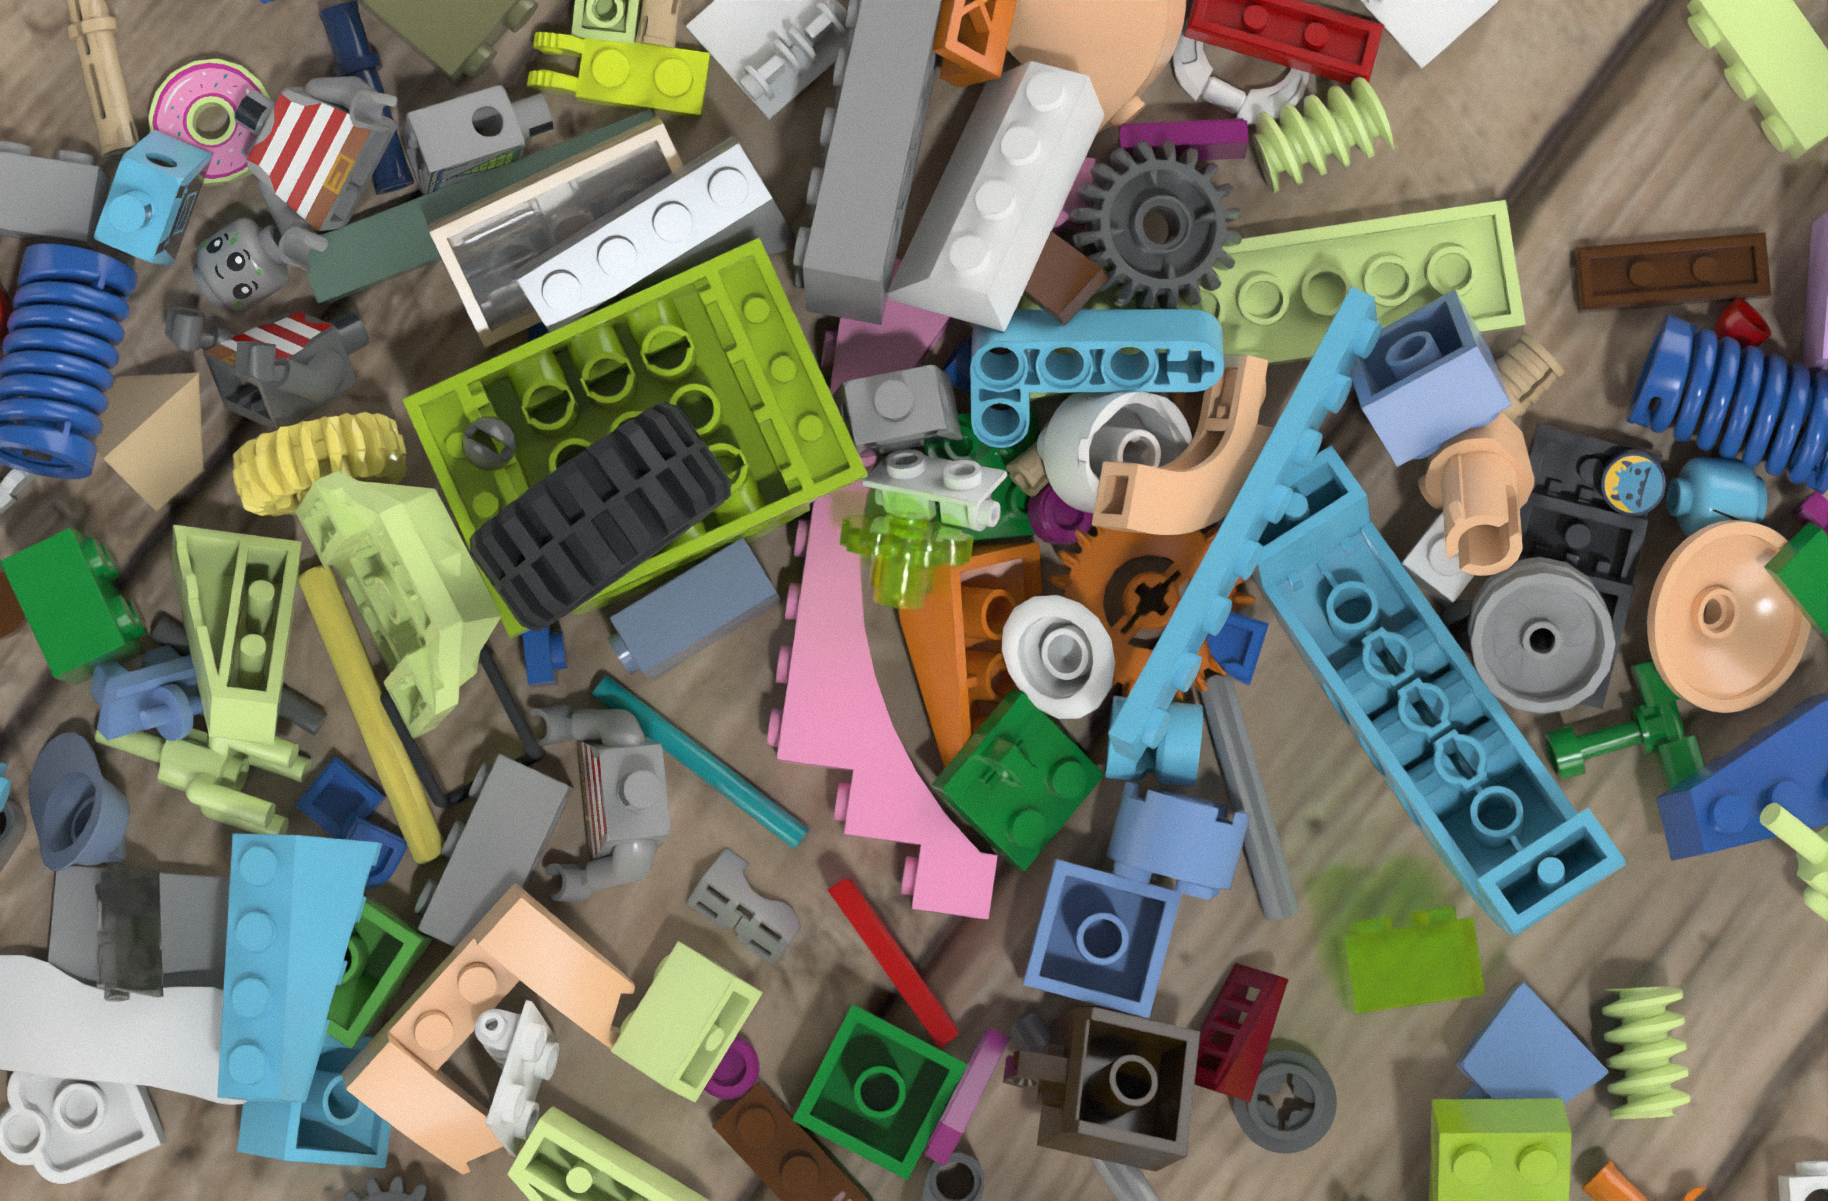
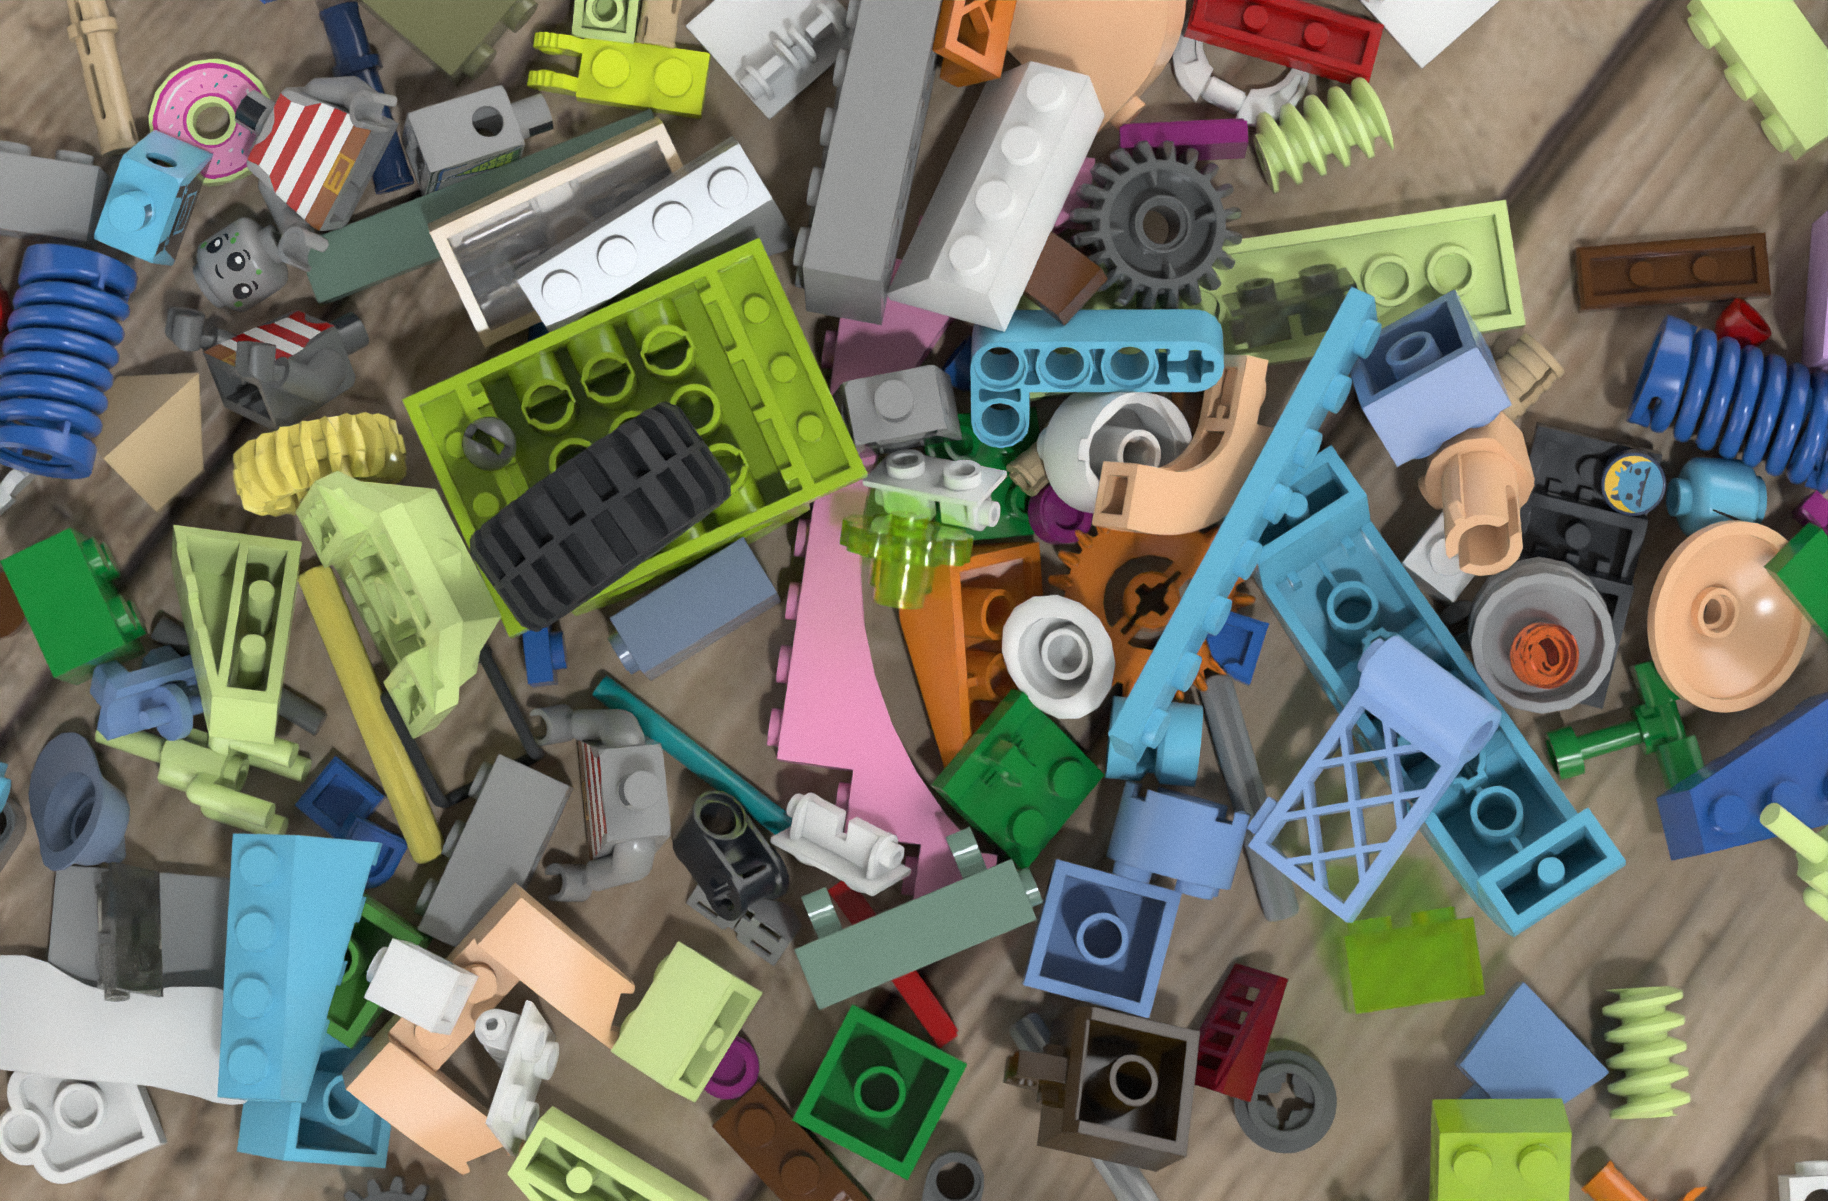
magenta tile [924,1028,1010,1166] -> none
none -> white brick [364,938,479,1035]
none -> black piece [672,790,789,921]
none -> white hinge [770,792,911,896]
none -> sand green brick [794,827,1043,1010]
none -> clear smoke hinge [1222,264,1357,349]
none -> light blue piece [1247,635,1502,923]
none -> clear red tile [1510,622,1579,689]

